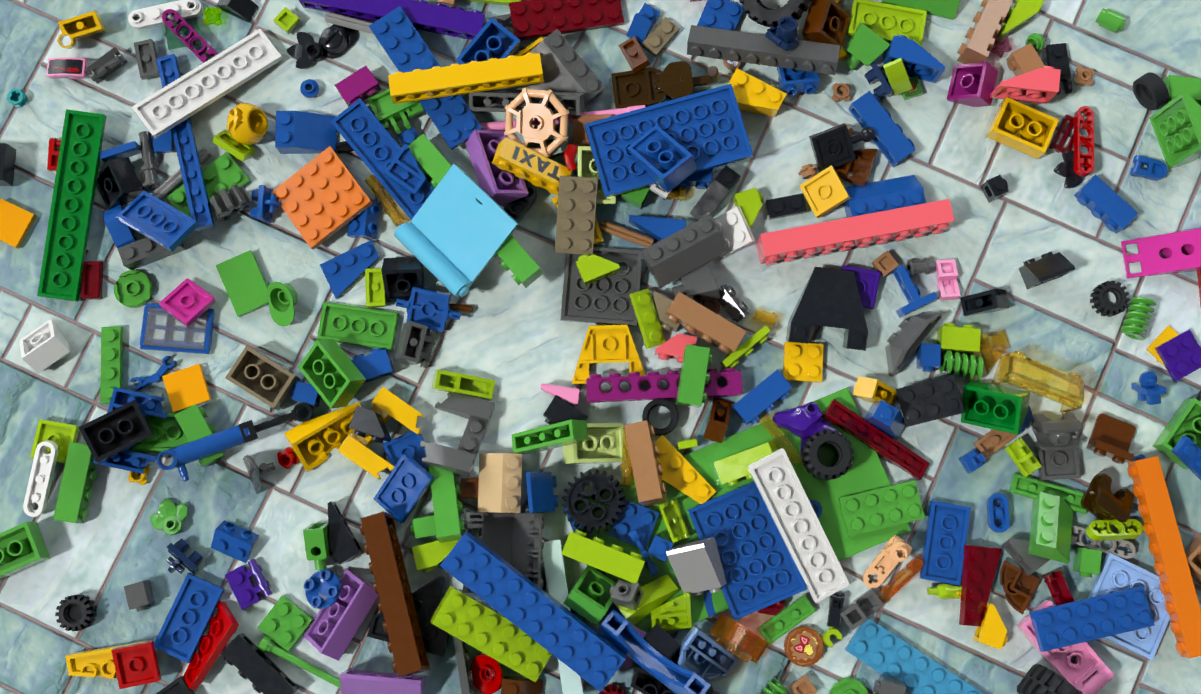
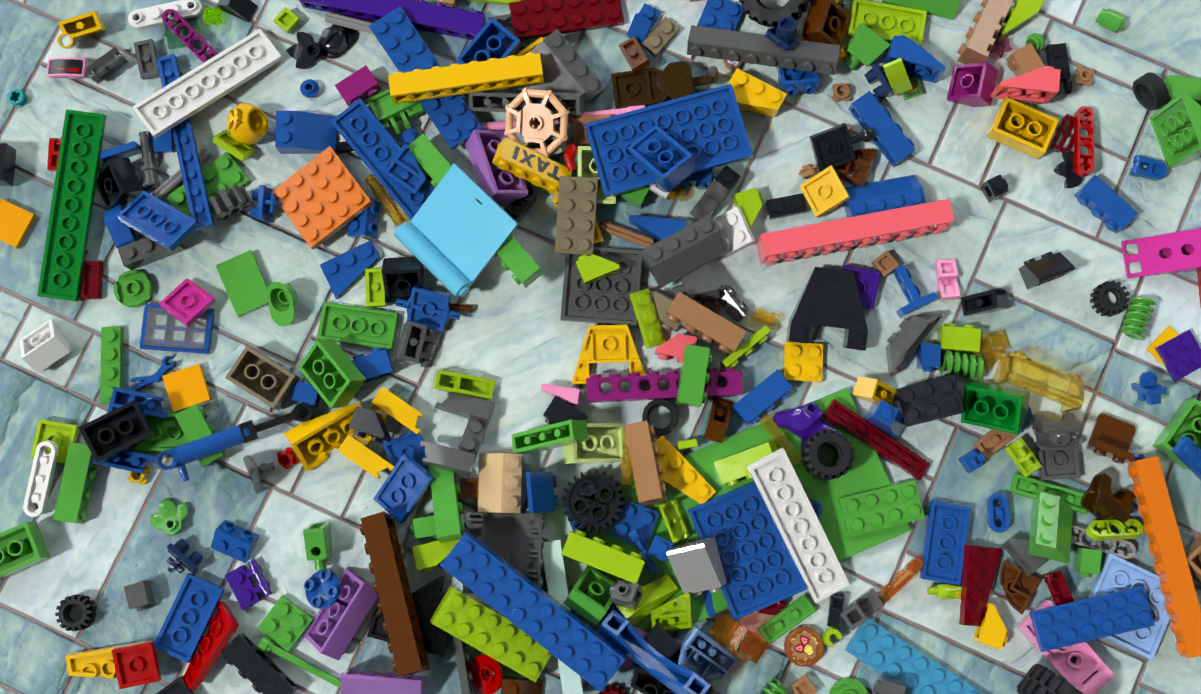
black slope [327,501,363,565] -> none
light nougat piece [862,535,912,588] -> none
dark grey bush [907,258,930,276] -> none

